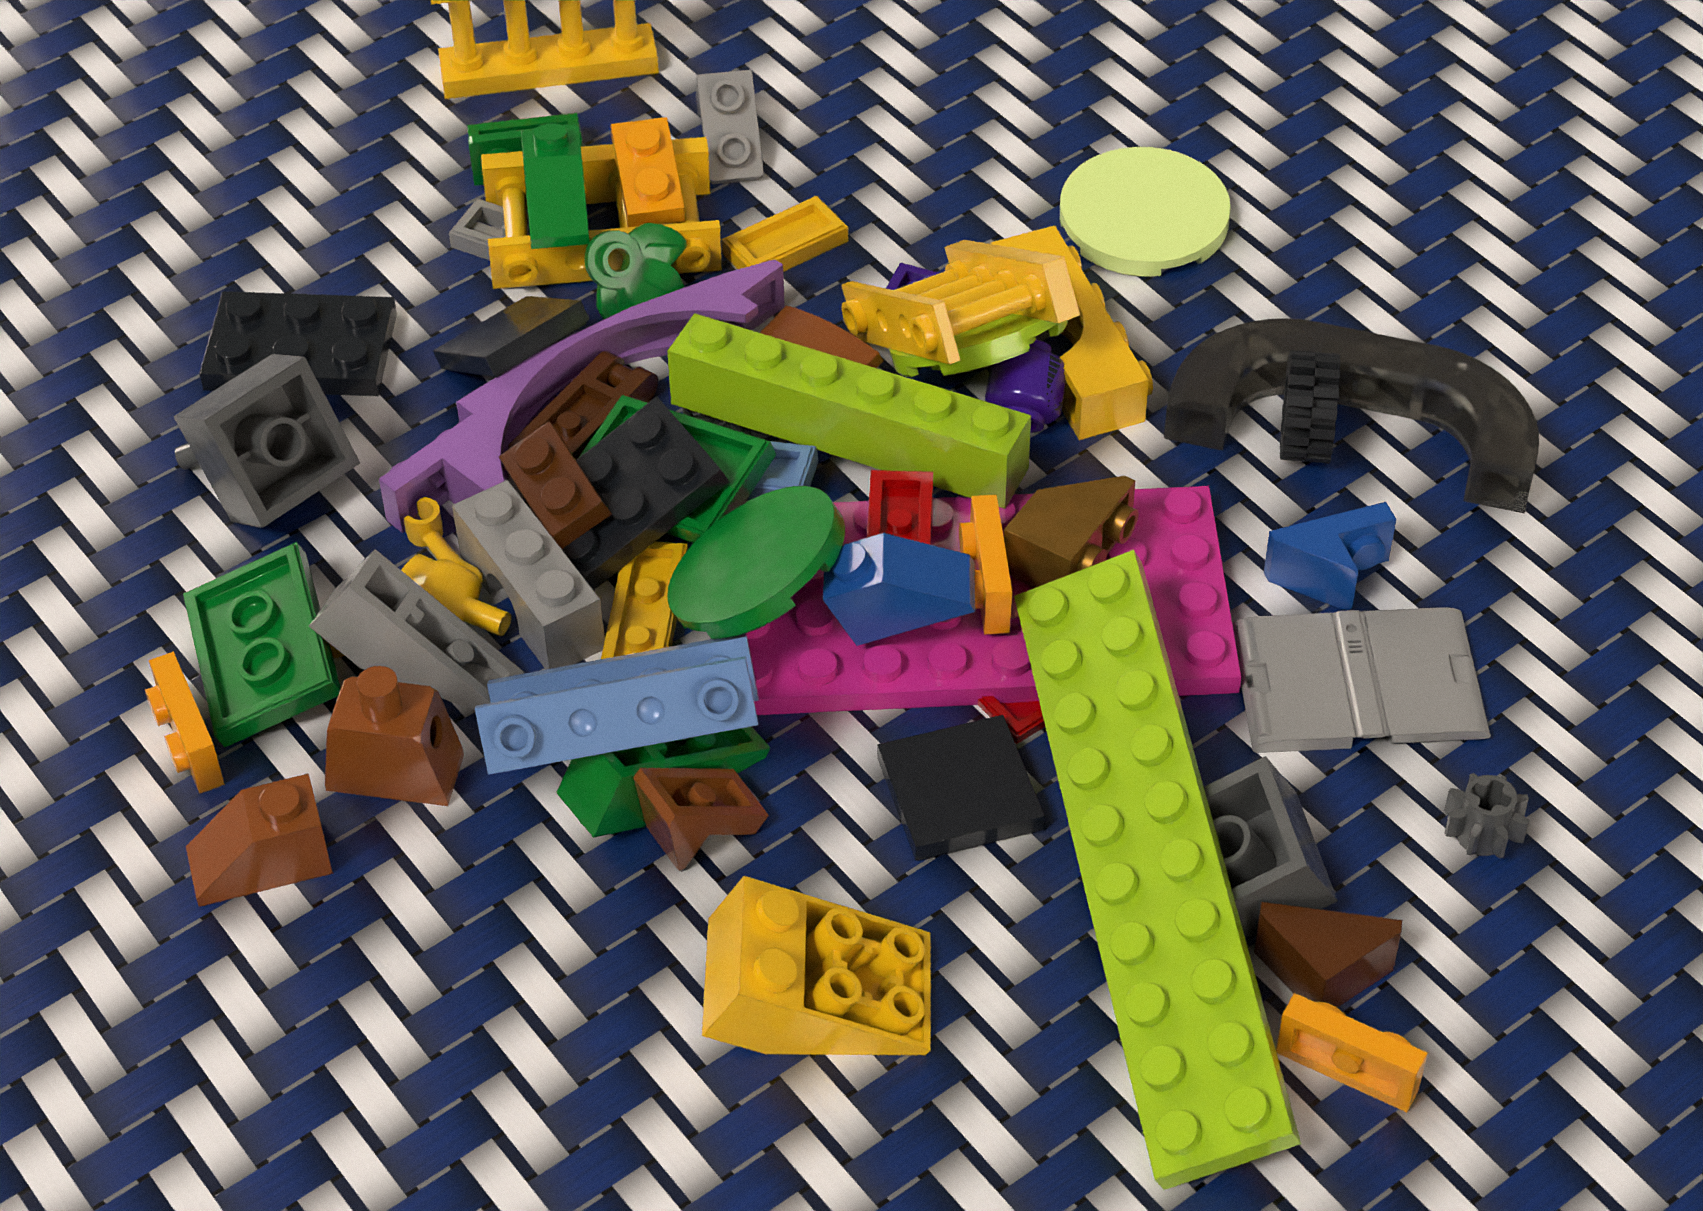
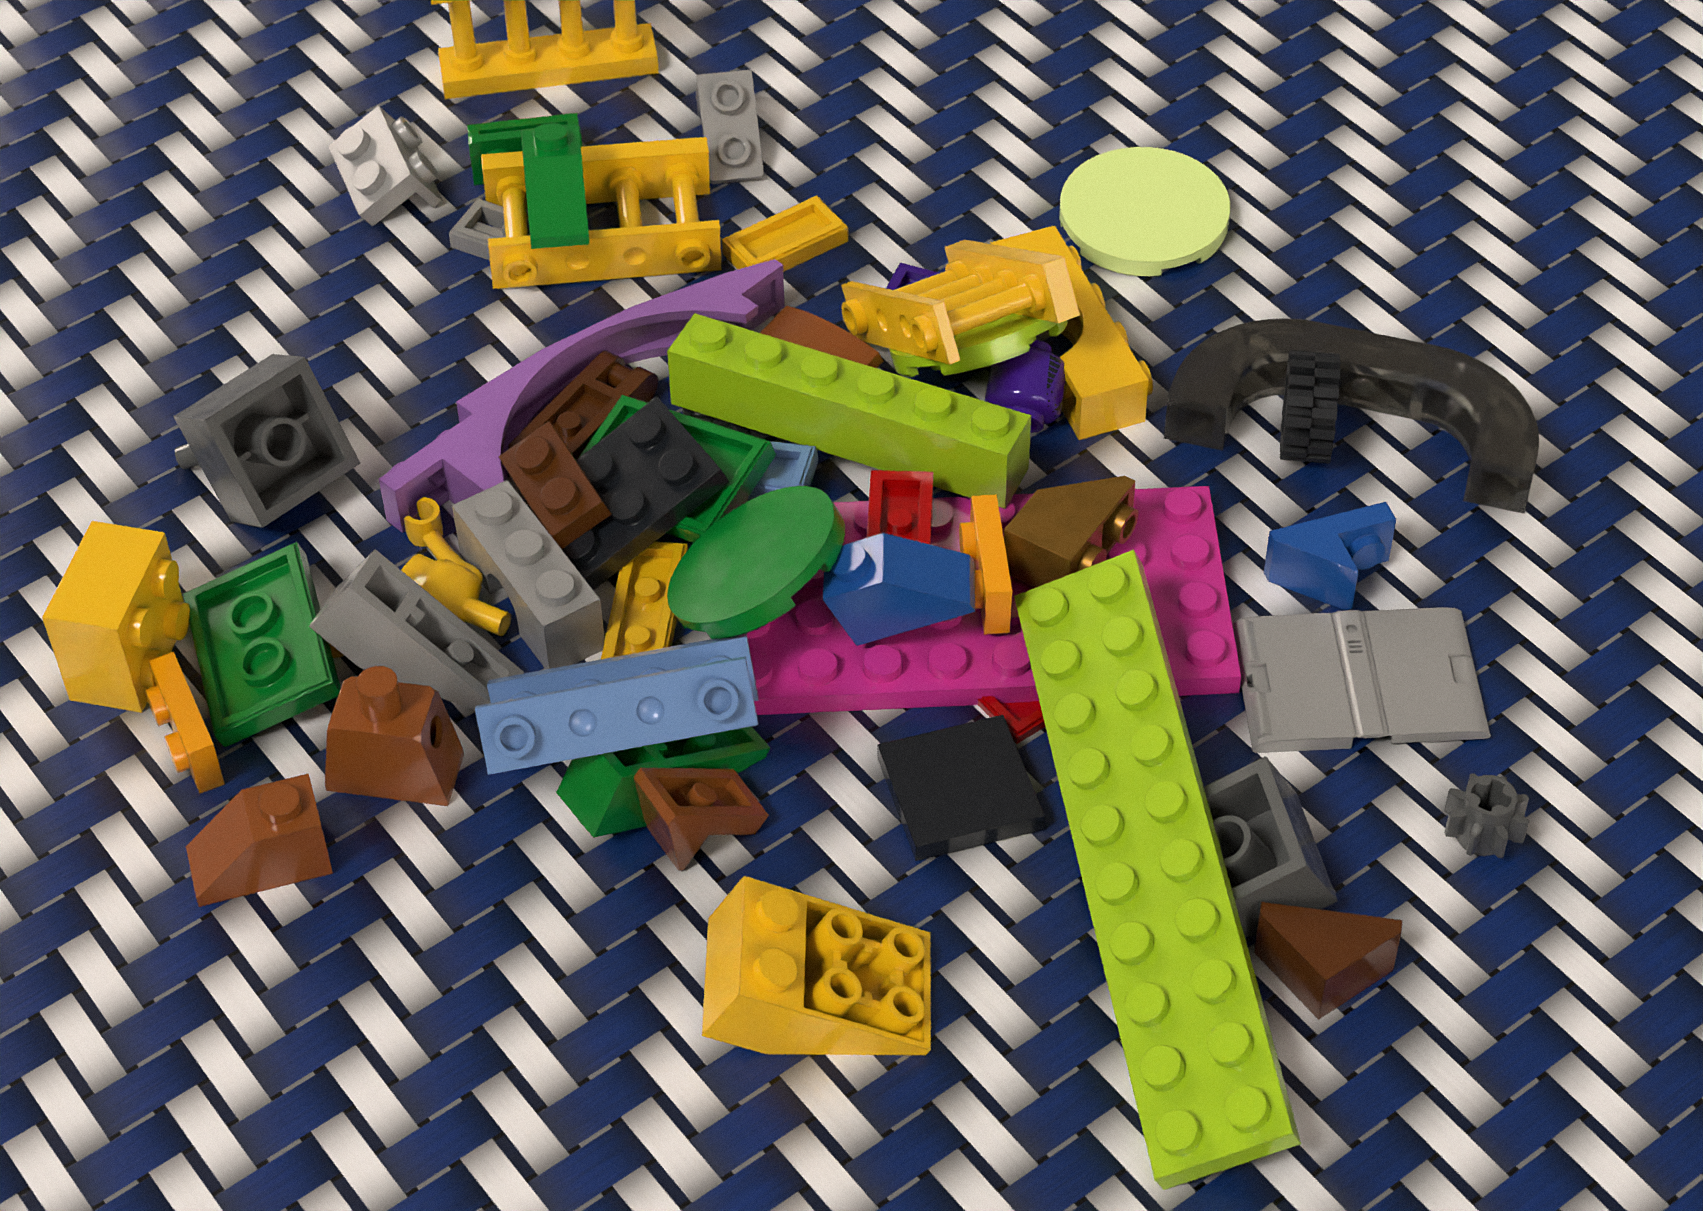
black plate [199,291,397,396] -> none
black tile [433,296,589,377] -> none
green plate [584,223,687,319] -> none
light orange plate [611,117,685,227] -> none
light orange plate [1276,993,1428,1112] -> none
none -> yellow brick [42,521,190,713]
none -> light grey bracket [328,105,443,226]

